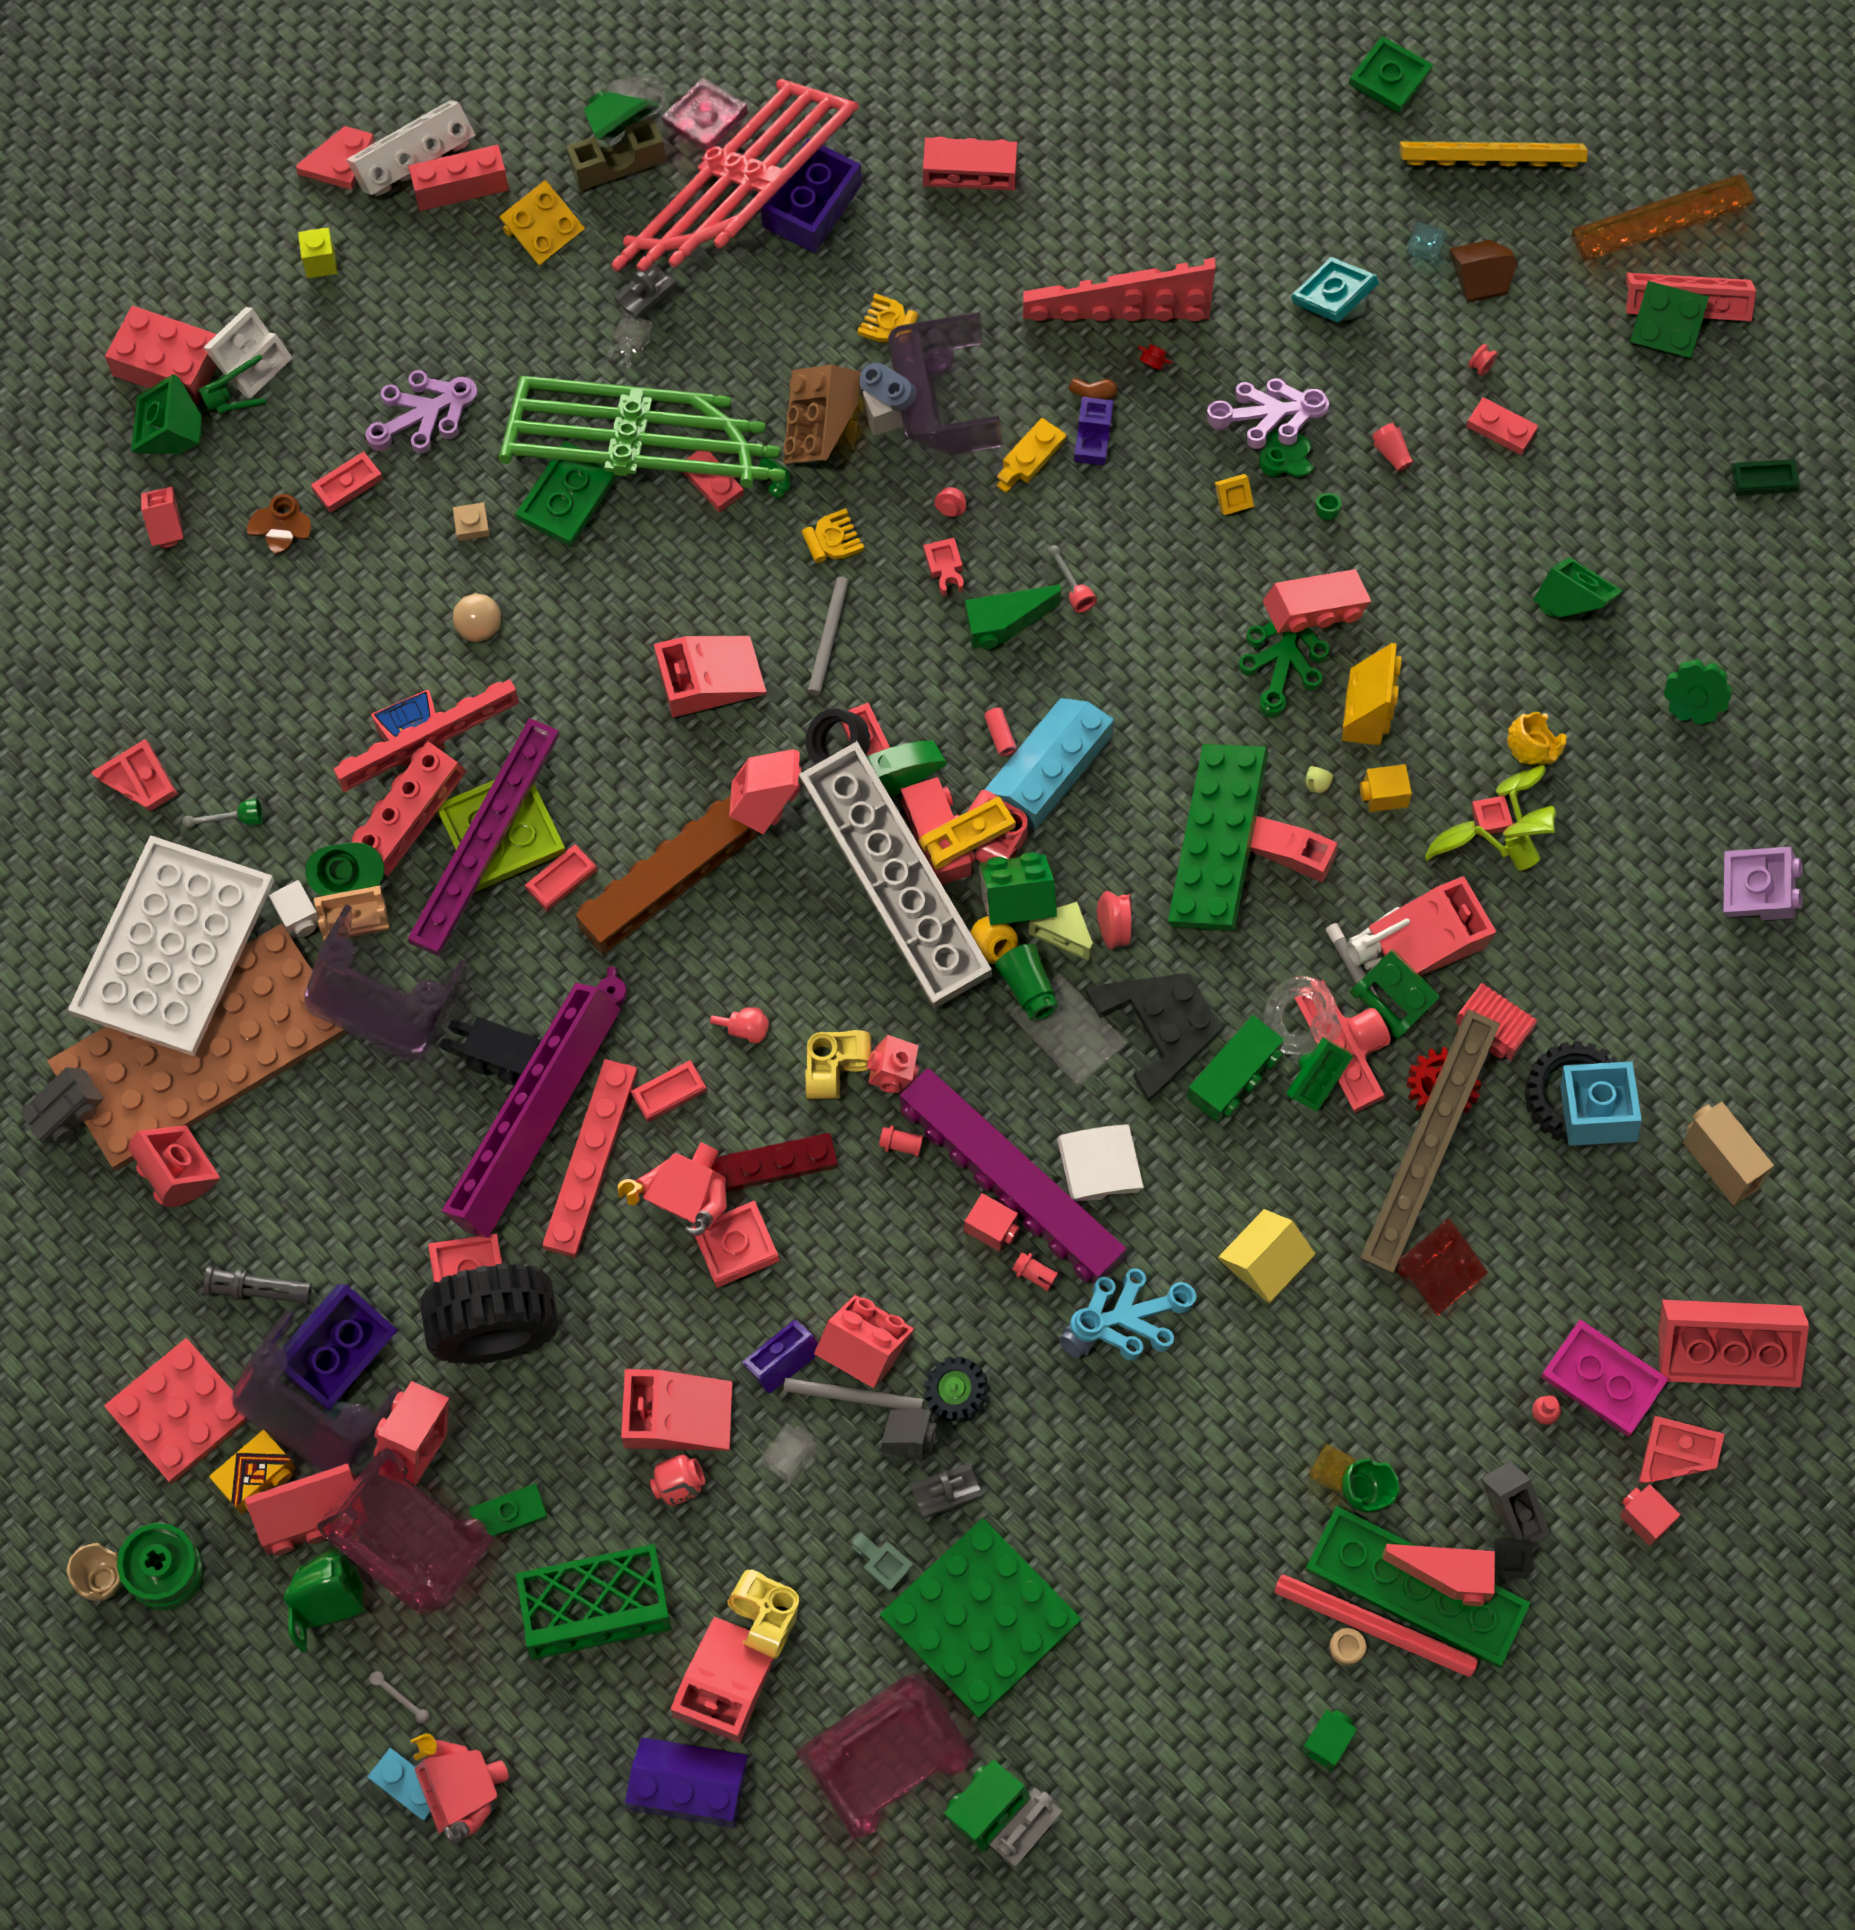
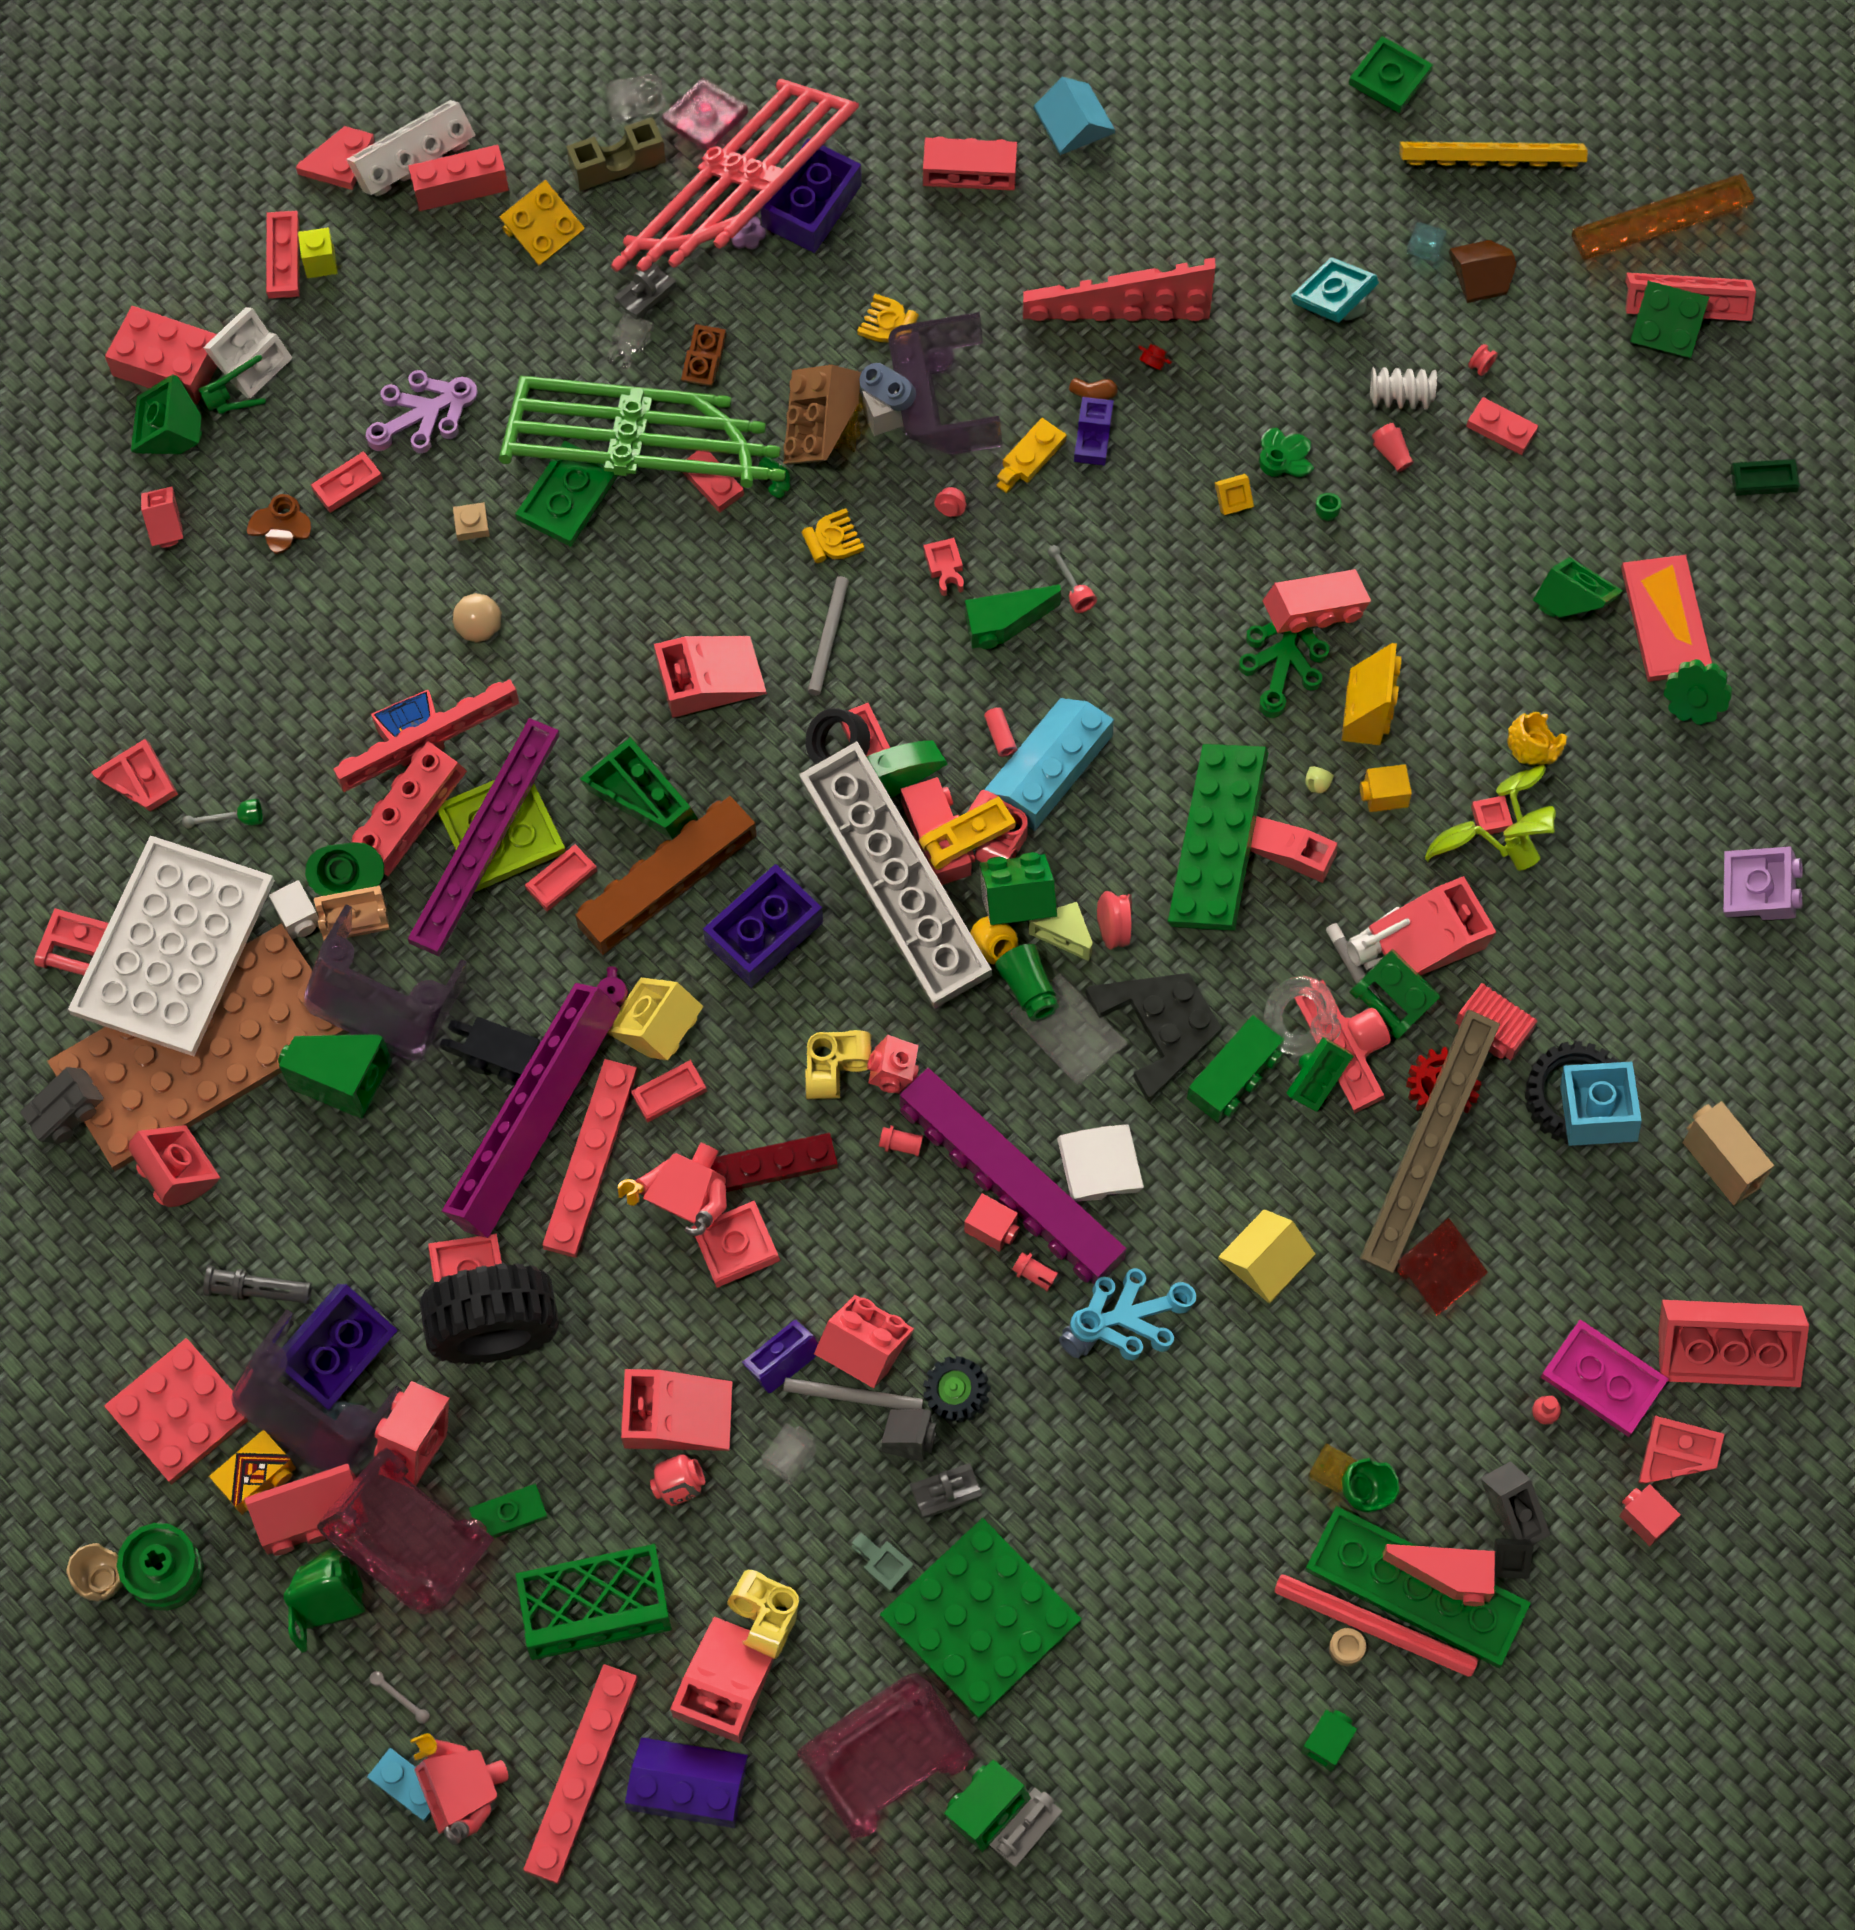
green slope [584,90,660,141] -> none
coral piece [710,1007,769,1044] -> none
coral slope [729,749,802,834] -> none
lavender plant [1207,378,1329,449] -> none
none -> coral plate [34,908,109,976]
none -> coral plate [266,211,300,299]
none -> green slope [278,1035,392,1119]
none -> coral plate [523,1664,638,1885]
none -> green wedge [579,737,698,840]
none -> light yellow slope [607,977,704,1061]
none -> dark orange slope [681,324,727,387]
none -> dark purple brick [703,864,823,988]
none -> lavender plant [731,216,766,249]
none -> medium azure slope [1034,77,1115,155]
none -> white piece [1370,367,1437,410]
none -> coral tile [1621,555,1712,682]

